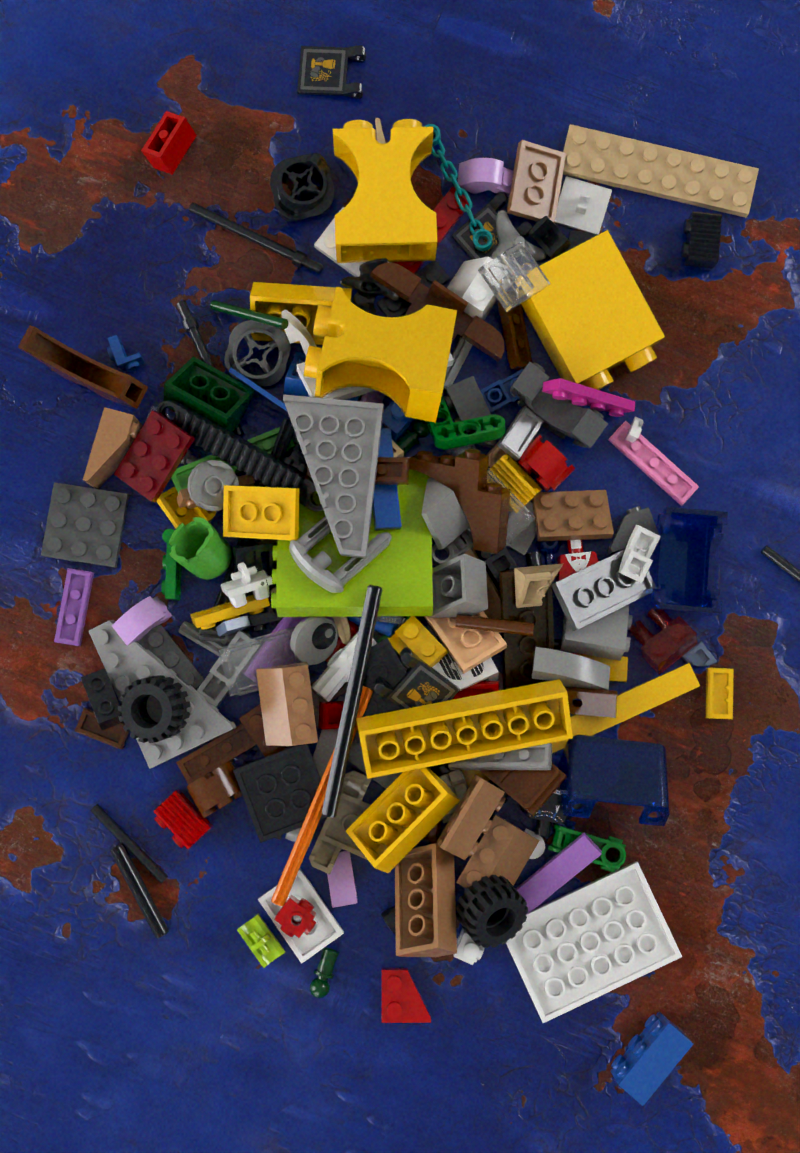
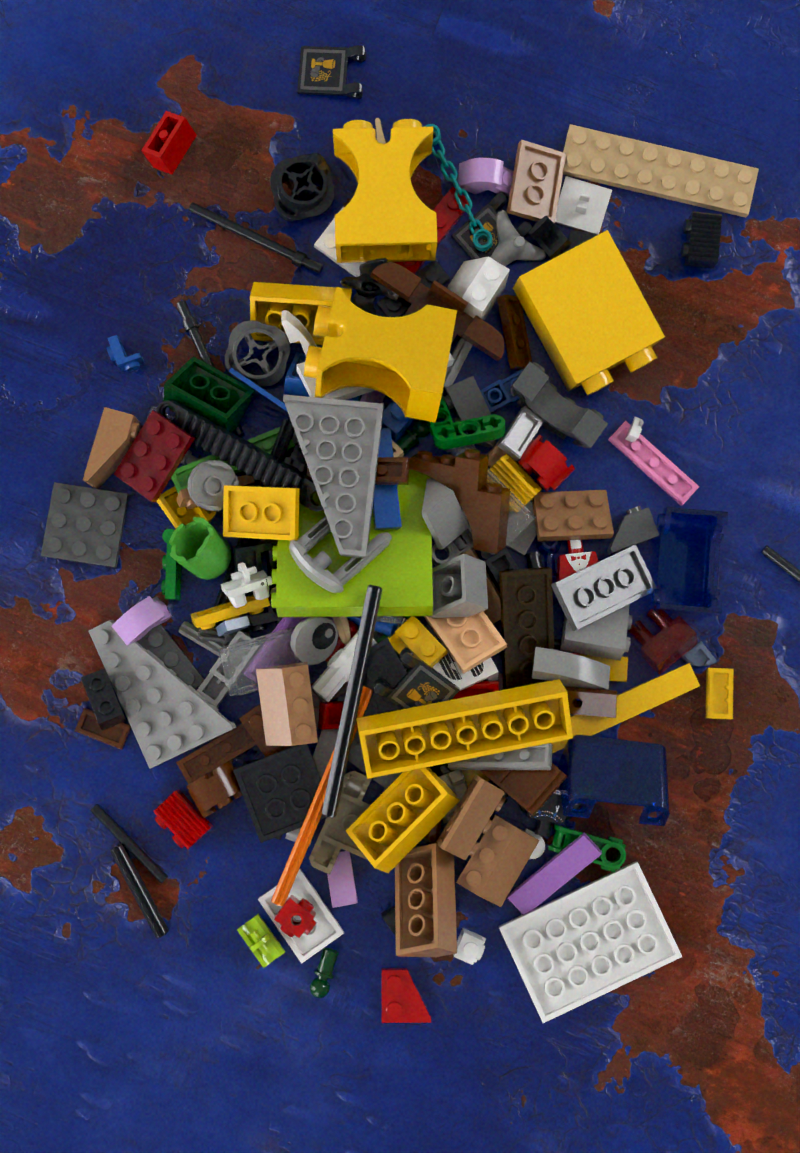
reddish brown arch [18,325,148,409] -> none
medium lavender tile [54,568,94,647] -> none
black tyre [118,675,190,743] -> none
dark green bar [210,300,288,329] -> none
reddish brown piece [455,615,534,636] -> none
black tyre [456,875,528,948] -> none
clear slope [478,242,551,312] -> none
tan slope [514,563,564,608] -> none
dark pink plate [542,378,635,417] -> none
blue brick [610,1012,693,1106] -> none
white slope [619,525,661,583] -> none

